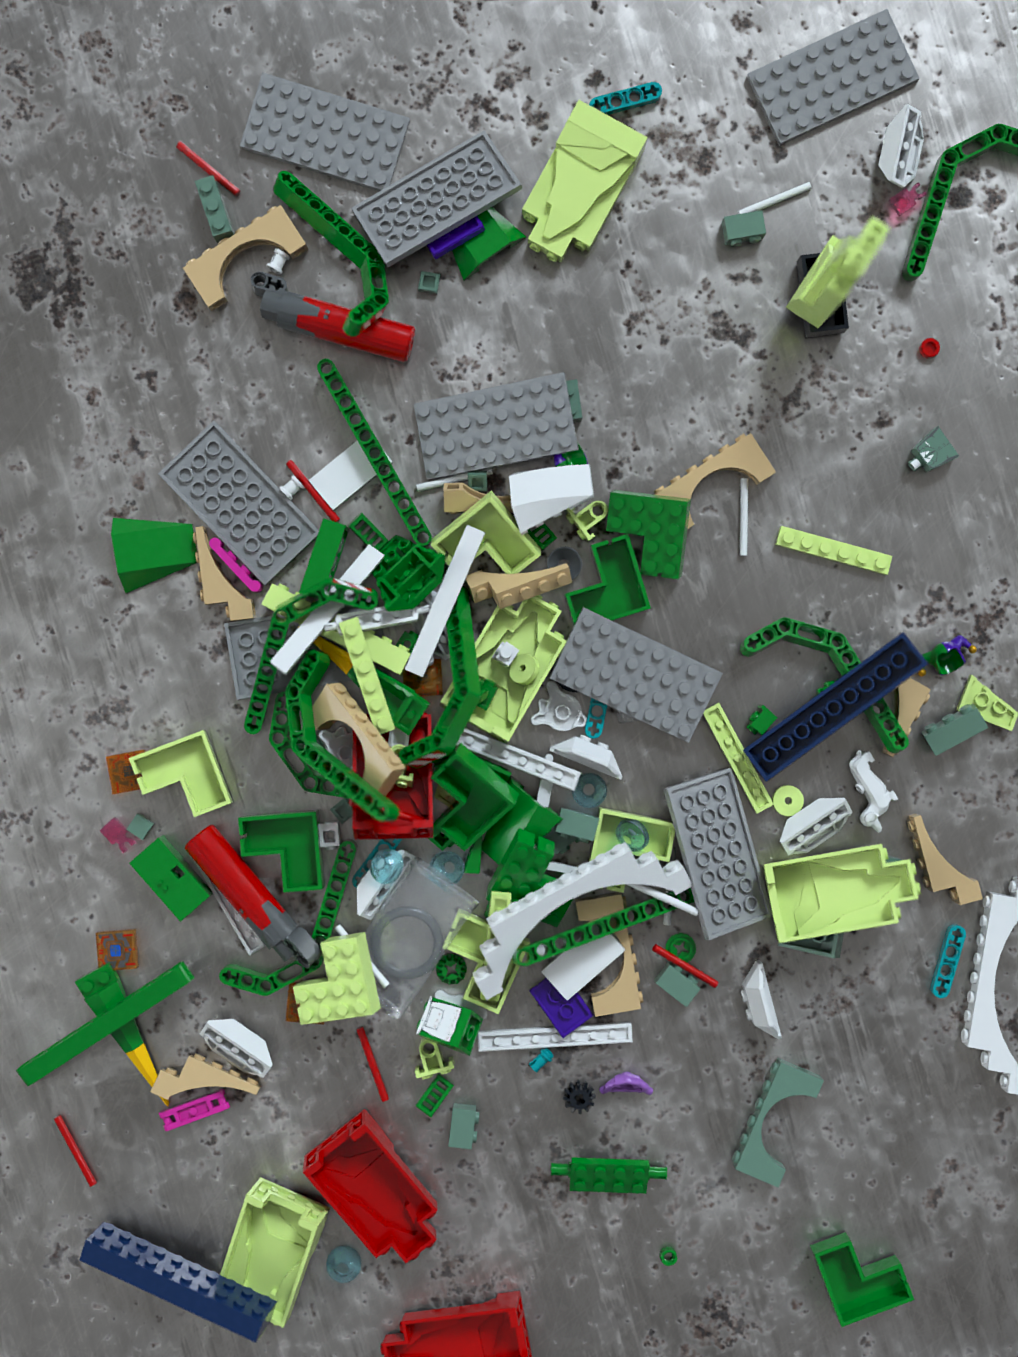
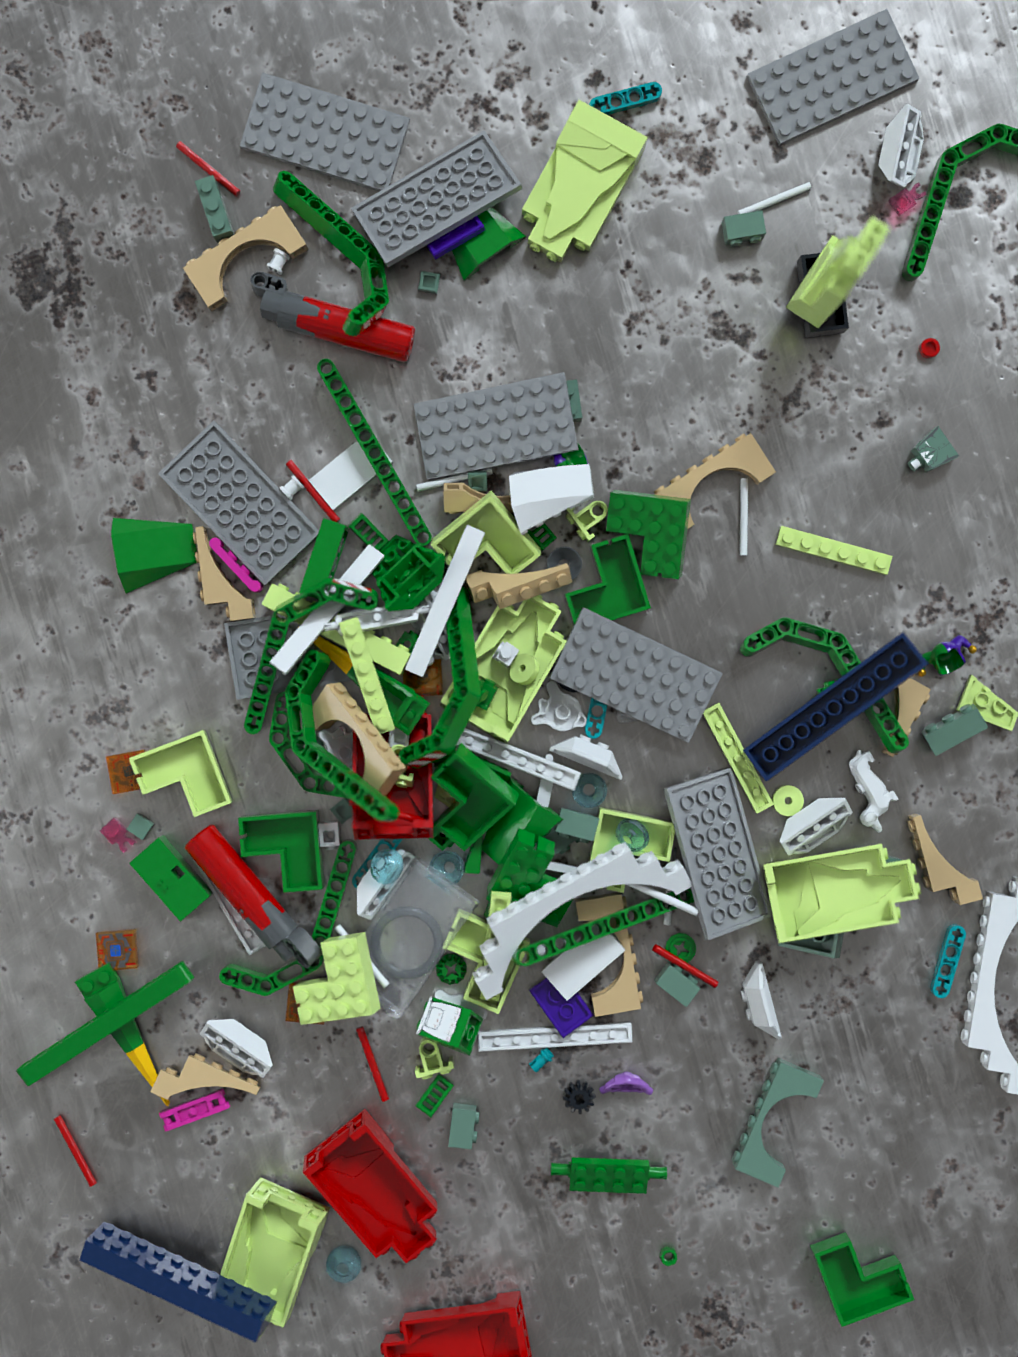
green brick [746,704,778,735] -> none

